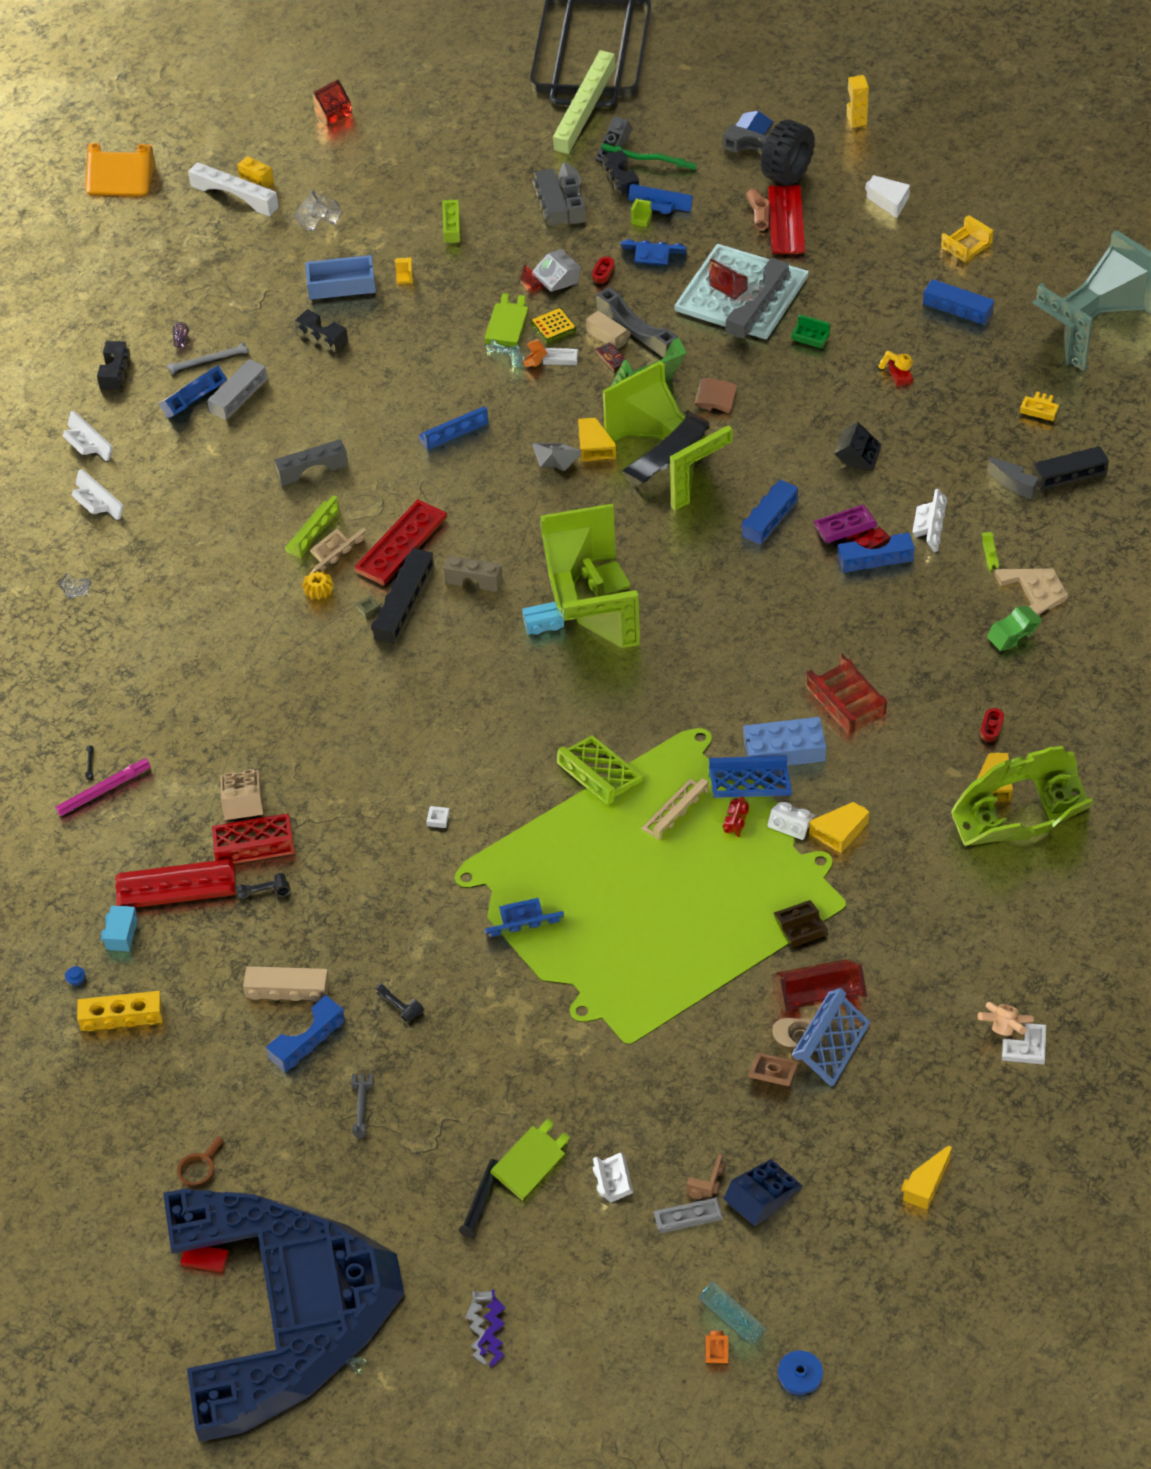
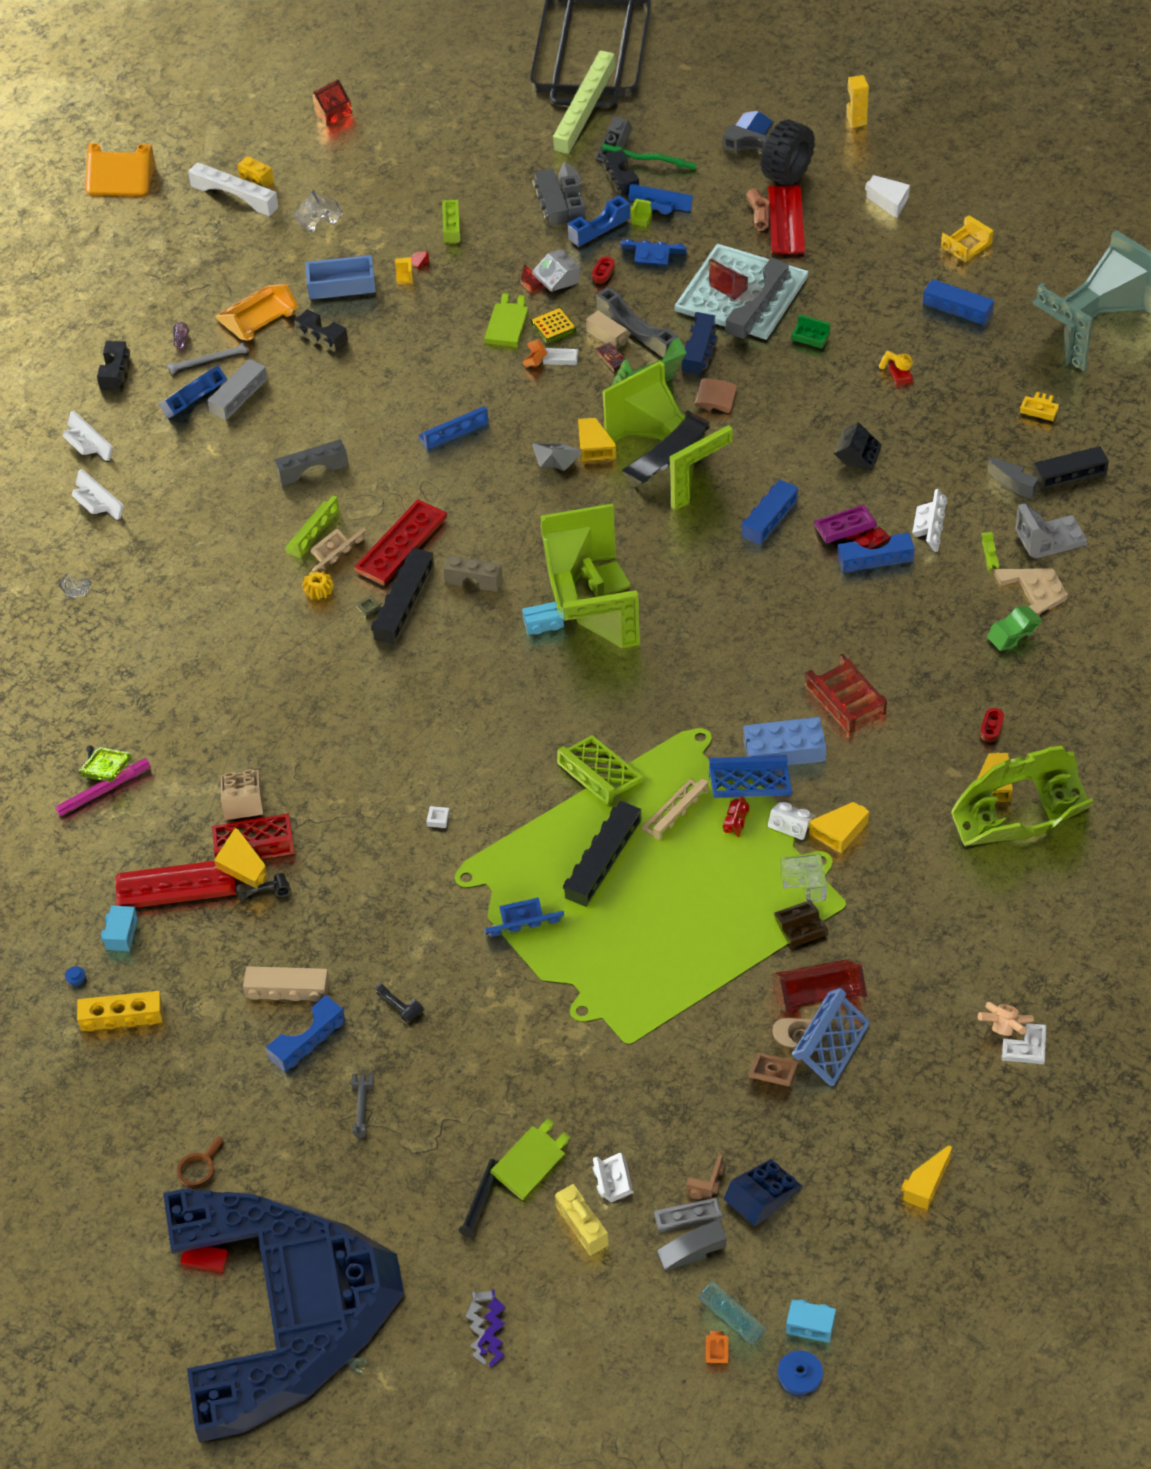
clear light blue brick [485,340,524,367] -> none
none -> clear neon green tile [78,747,132,782]
none -> yellow slope [214,828,268,889]
none -> light orange windscreen [215,284,299,341]
none -> slope [409,251,429,269]
none -> light yellow piece [555,1184,609,1256]
none -> black brick [563,801,642,907]
none -> blue arch [568,195,630,247]
none -> dark grey slope [657,1220,727,1271]
none -> dark blue wedge [682,312,718,375]
none -> clear brick [780,854,827,902]
none -> medium azure brick [786,1300,836,1343]
none -> light grey bracket [1015,503,1087,559]

